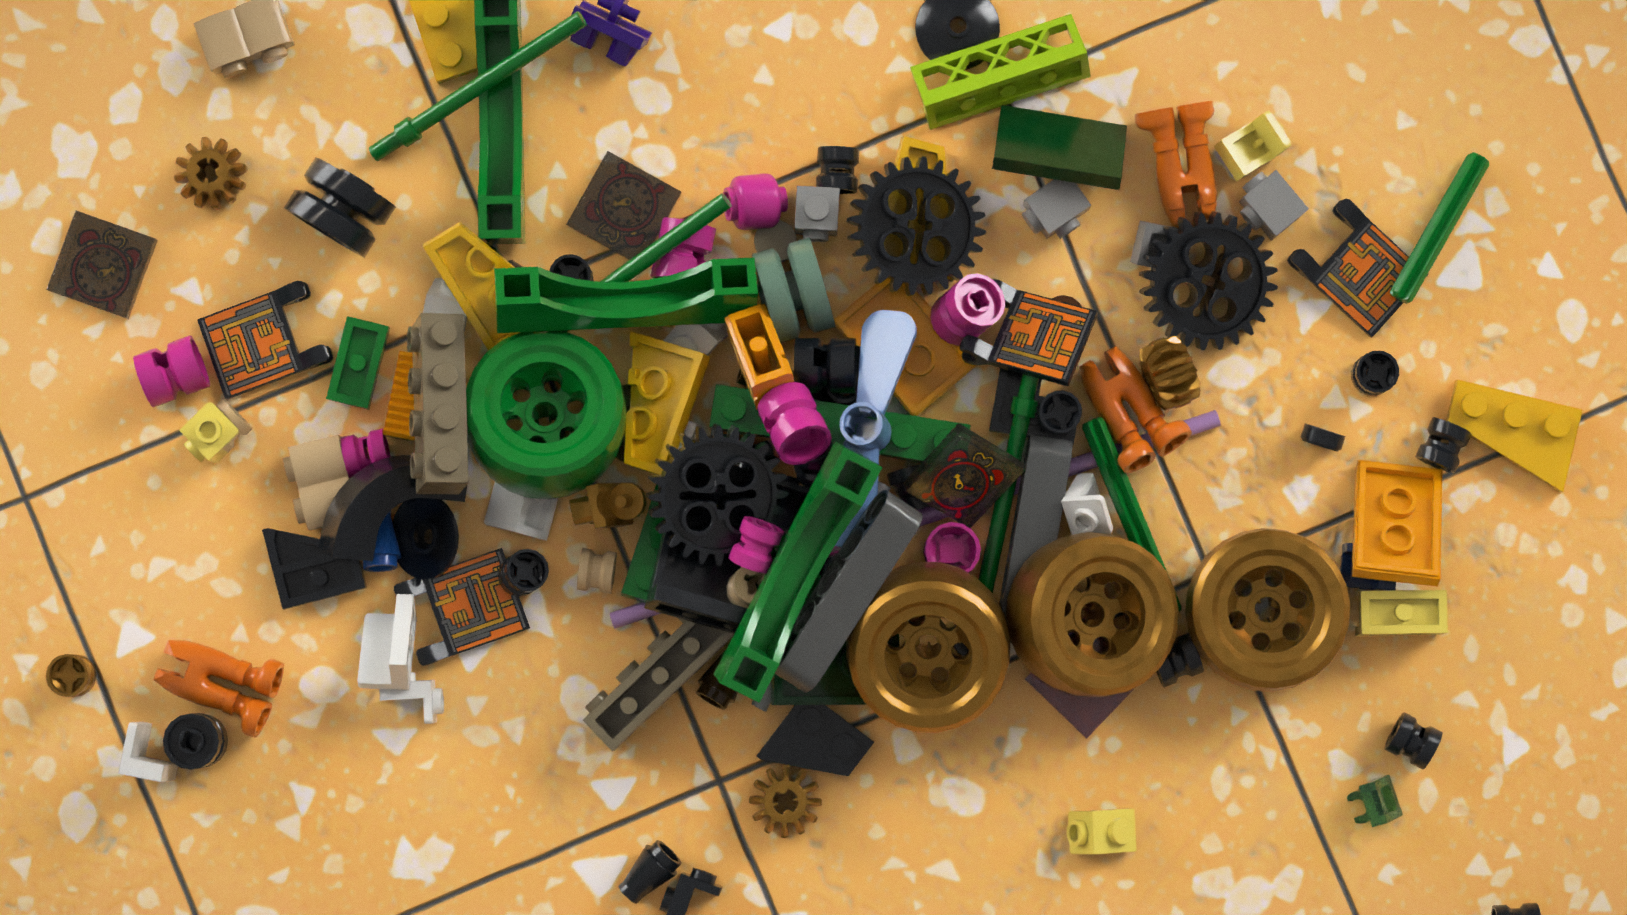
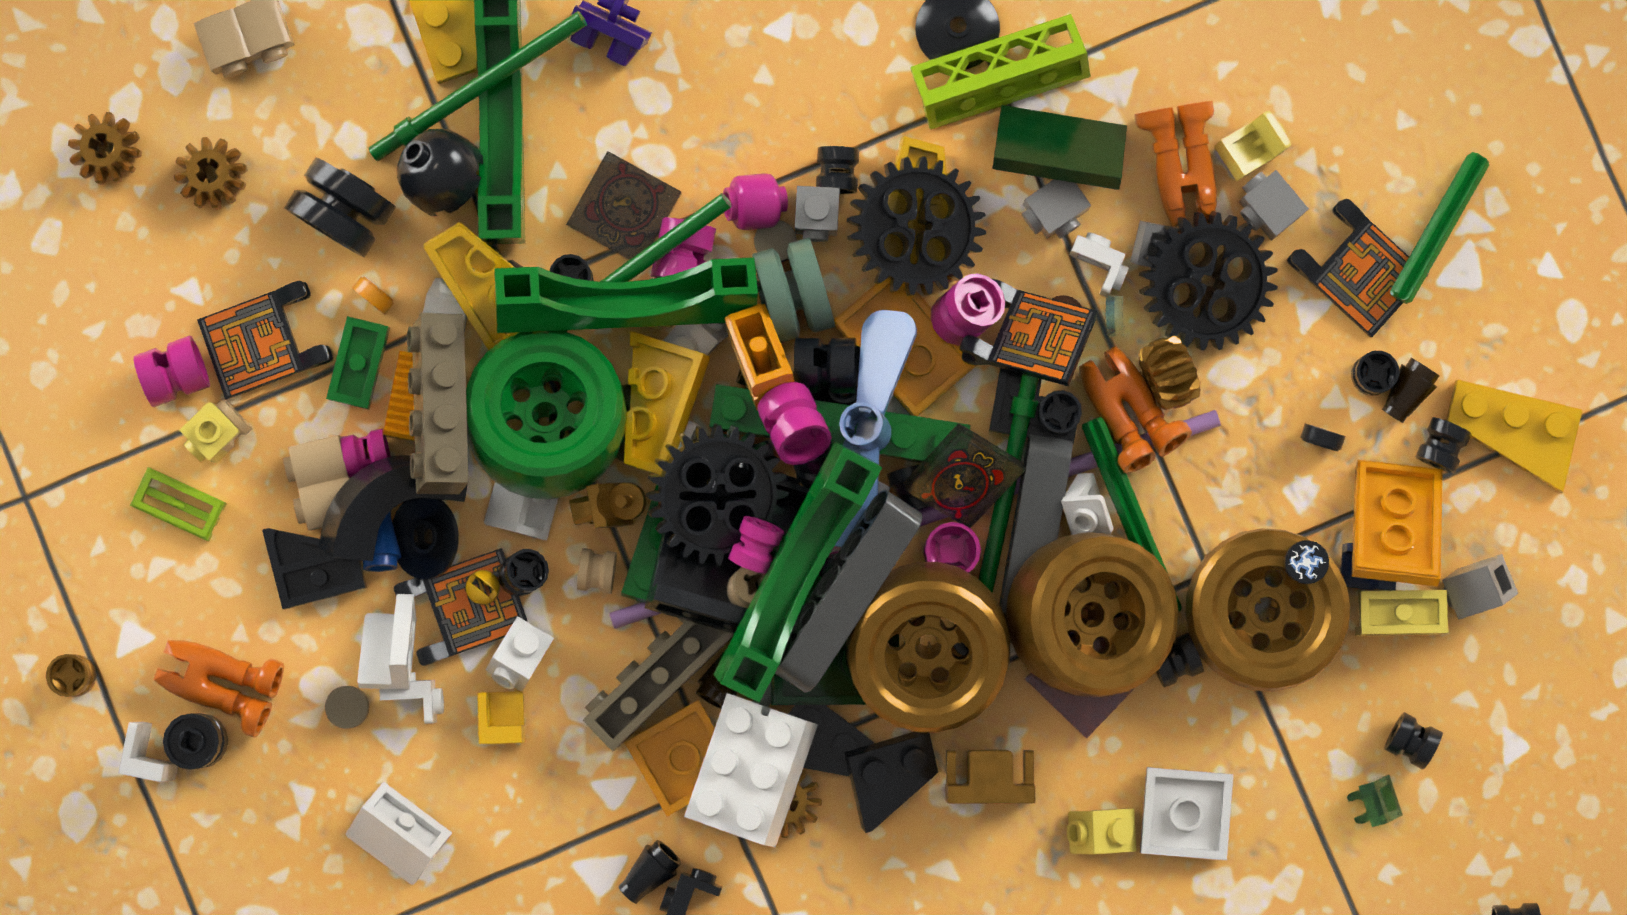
clear smoke tile [46,210,158,319] -> none
none -> pearl gold gear [68,112,142,185]
none -> lime tile [130,467,227,541]
none -> dark tan tile [325,686,369,729]
none -> white panel [346,782,452,885]
none -> light orange tile [352,277,394,315]
none -> black cylinder [397,129,483,216]
none -> yellow hinge [465,570,500,605]
none -> yellow panel [477,691,525,744]
none -> white bracket [486,616,554,691]
none -> light orange plate [624,699,715,817]
none -> white piece [684,693,818,847]
none -> black wing [844,731,938,833]
none -> pearl gold panel [945,749,1035,804]
none -> white bracket [1069,232,1129,297]
none -> clear light blue tile [1106,295,1125,338]
none -> white plate [1140,767,1233,860]
none -> black tile [1284,540,1329,584]
none -> dark brown cone [1382,357,1440,423]
none -> light grey brick [1442,554,1518,620]

